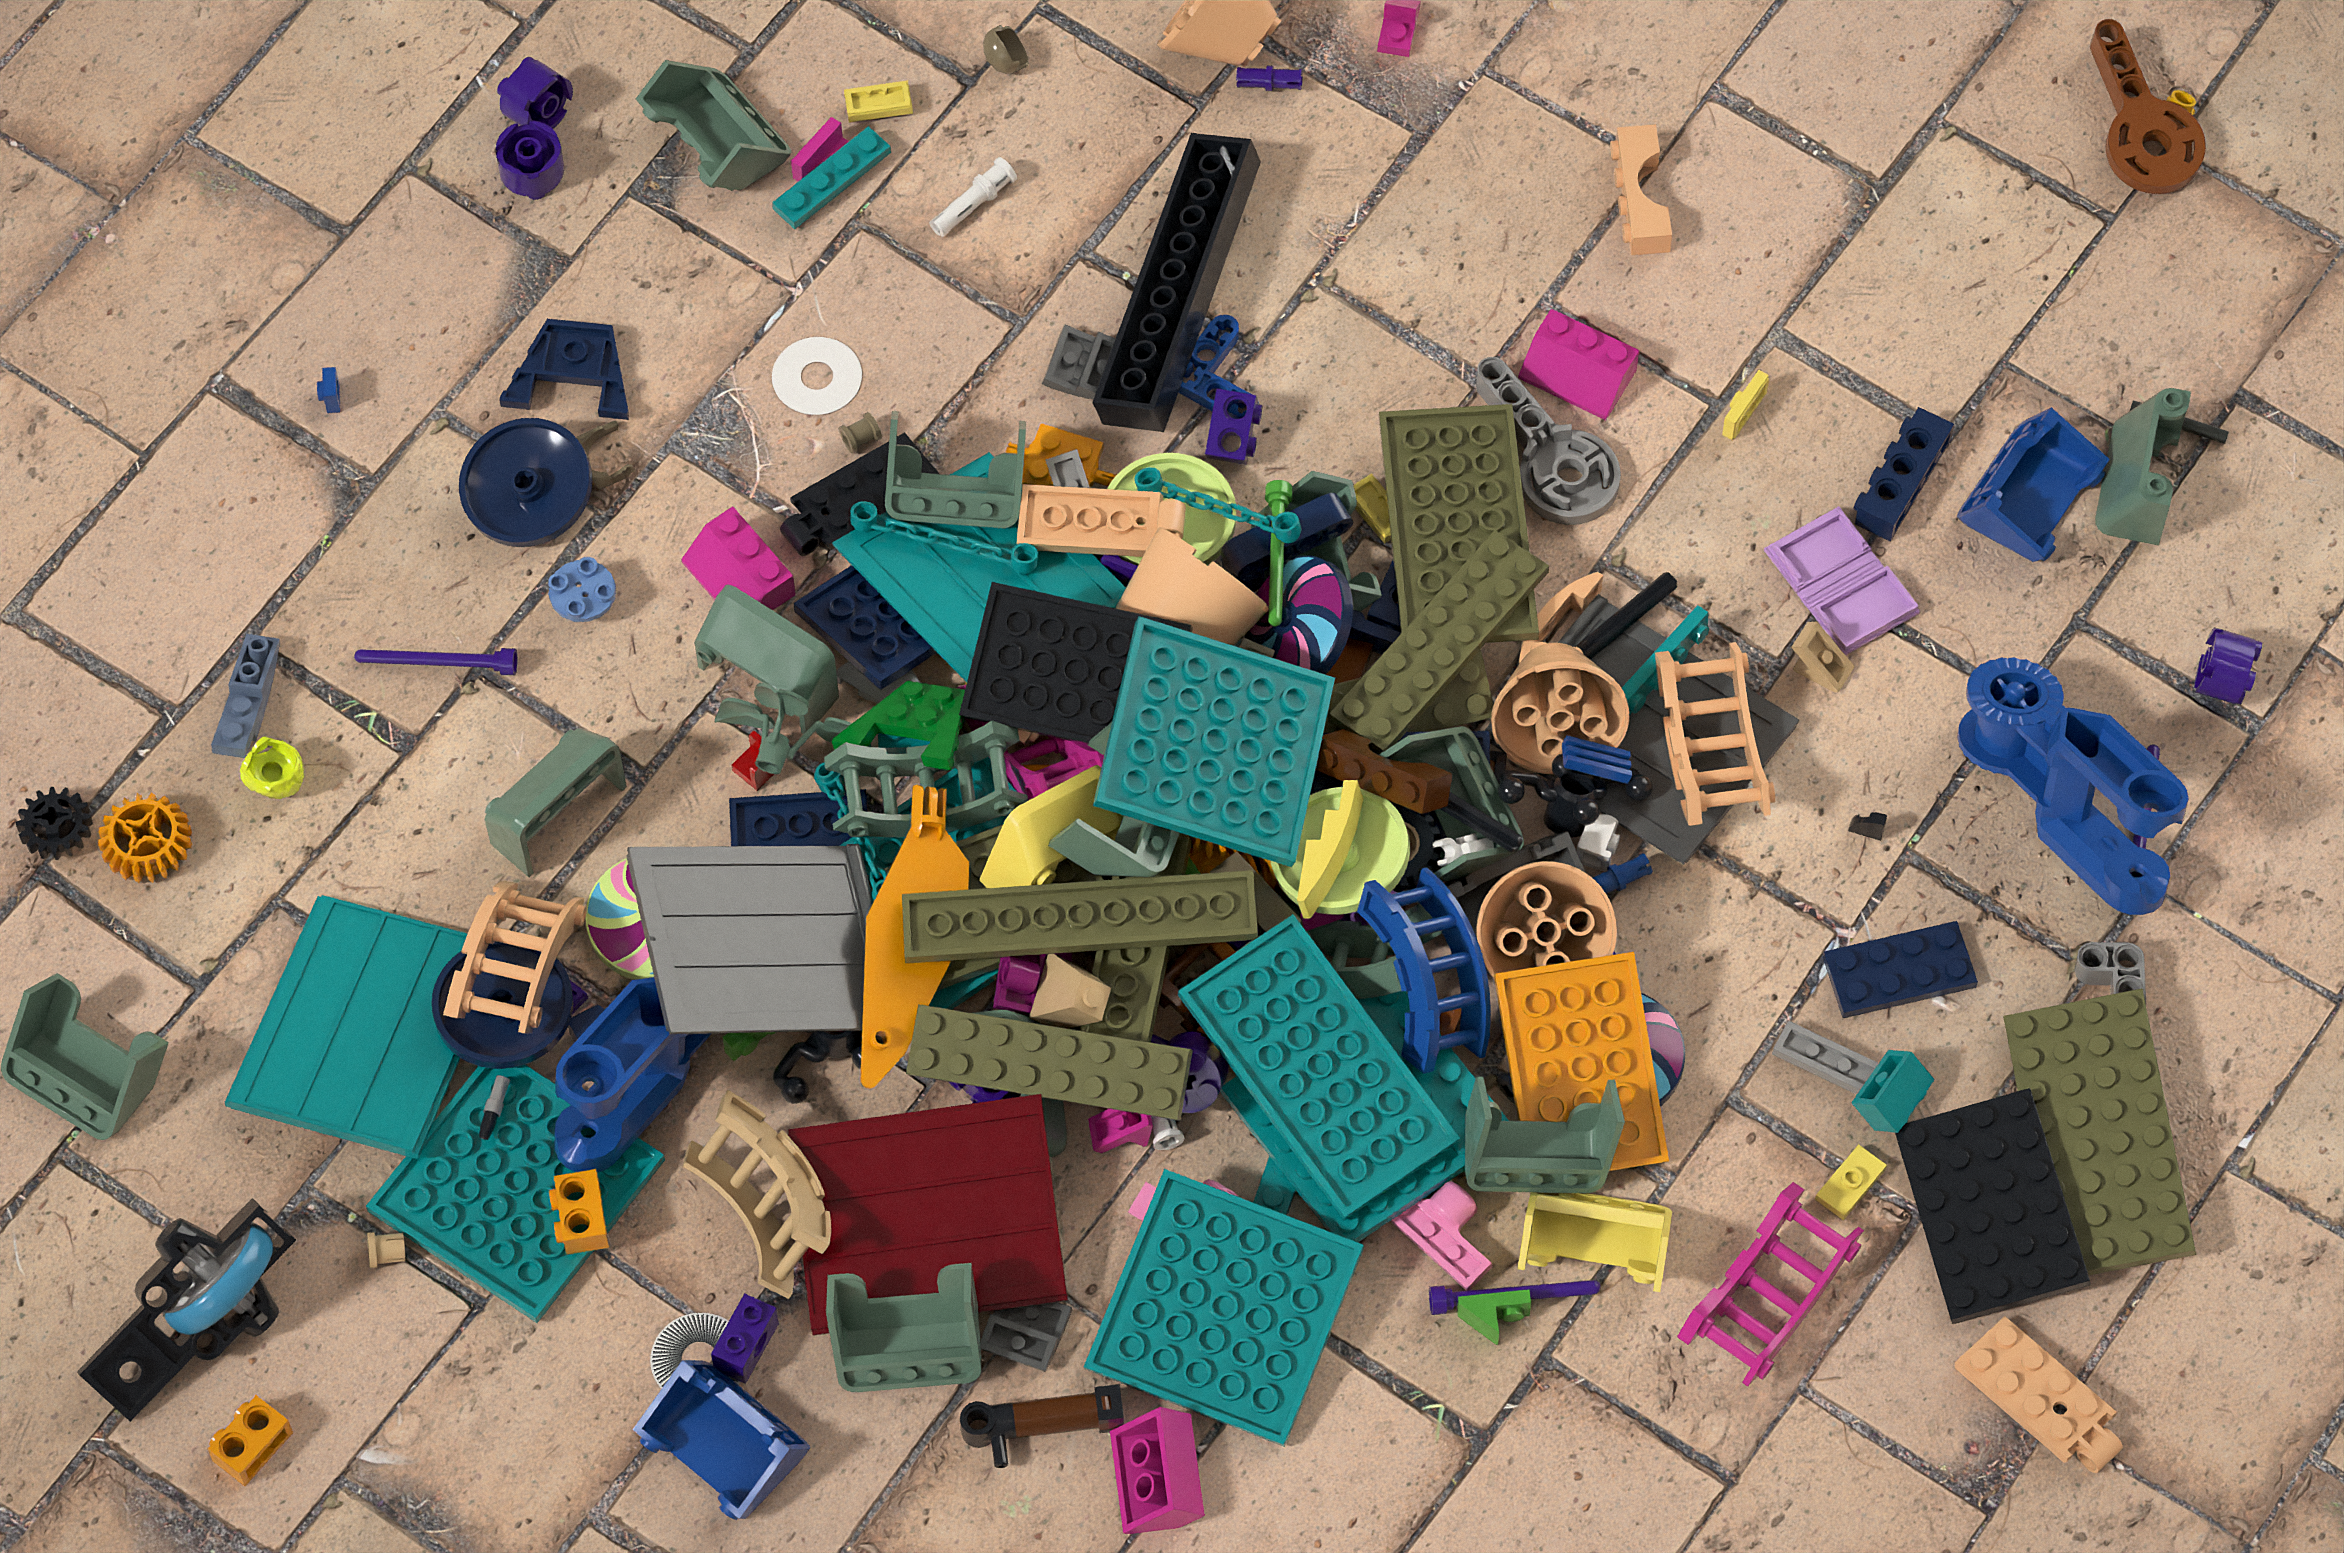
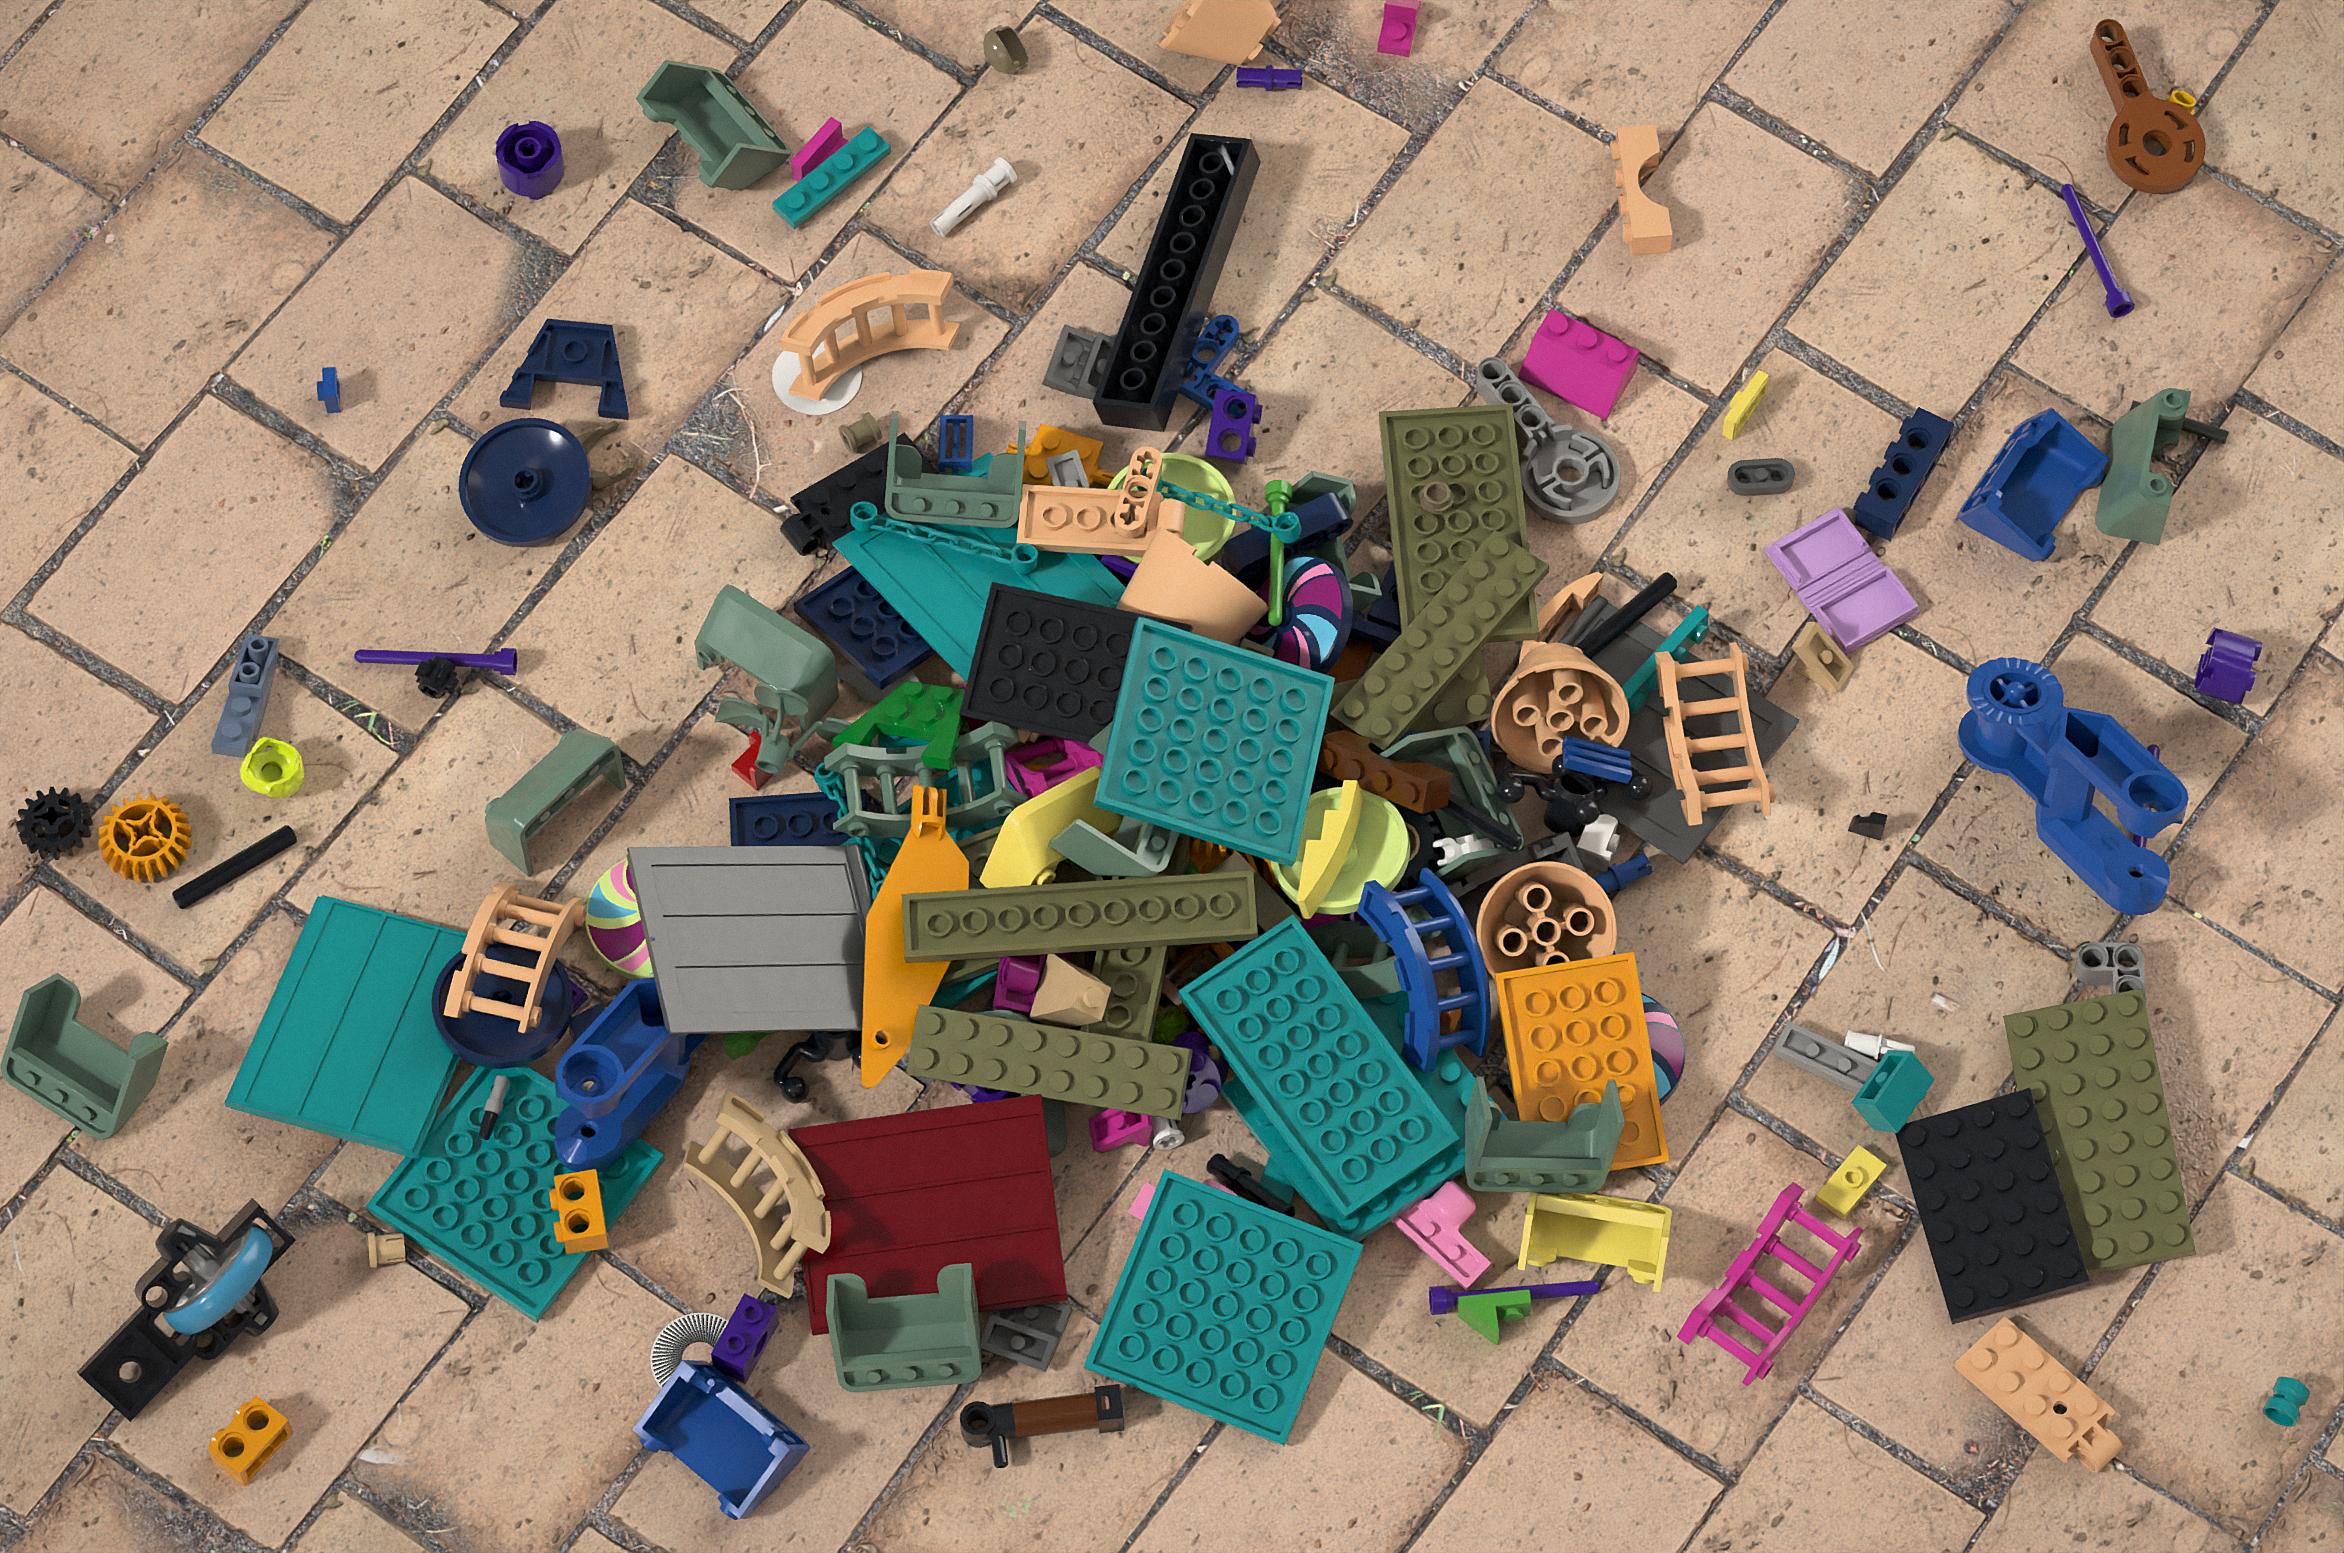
dark purple brick [497,57,573,129] -> none
medium blue plate [548,557,616,622] -> none
dark pink slope [681,506,796,610] -> none
light yellow plate [844,80,913,123] -> none
dark pink slope [1110,1407,1205,1534] -> none
light yellow plate [1353,474,1391,544] -> none
dark blue plate [1822,921,1978,1018] -> none
none -> black axle [172,825,297,909]
none -> black gear [414,656,459,699]
none -> light nougat fence [779,269,961,401]
none -> blue tile [938,415,974,472]
none -> light nougat beam [1114,446,1162,538]
none -> clear neon green slope [1151,1004,1189,1045]
none -> black pin [1206,1153,1296,1218]
none -> dark tan plate [1420,481,1454,514]
none -> dark grey plate [1727,458,1795,496]
none -> white axle [1844,1030,1916,1062]
none -> dark purple piece [2061,184,2135,318]
none -> teal wheel [2263,1376,2310,1427]

